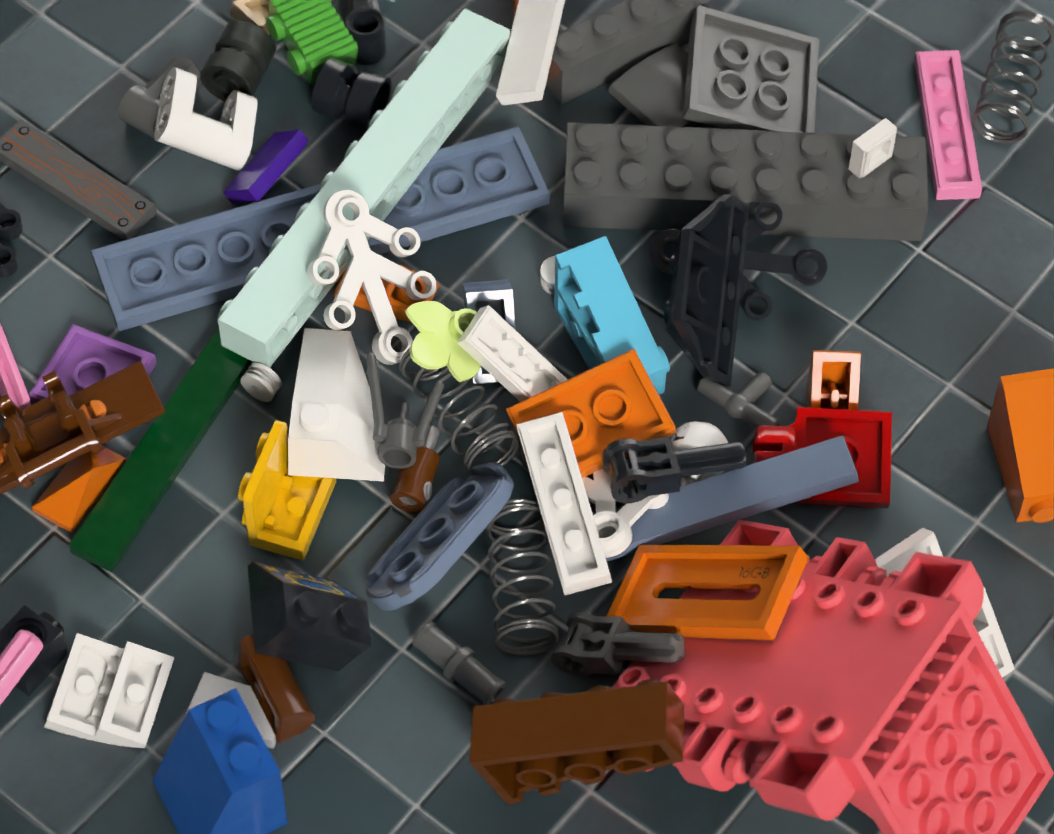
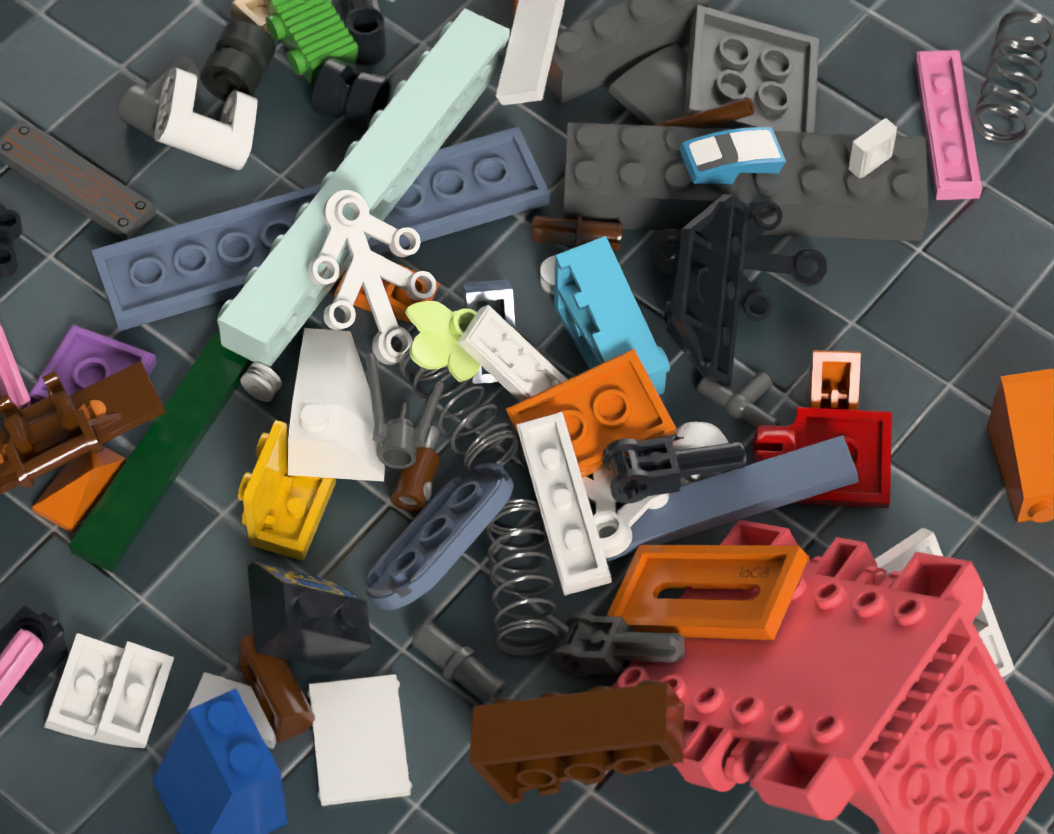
dark purple tile [223,129,309,204] -> none
none -> white piece [307,674,412,806]
none -> reddish brown axle [531,215,622,251]
none -> reddish brown piece [652,98,755,128]
none -> slope [679,127,786,184]

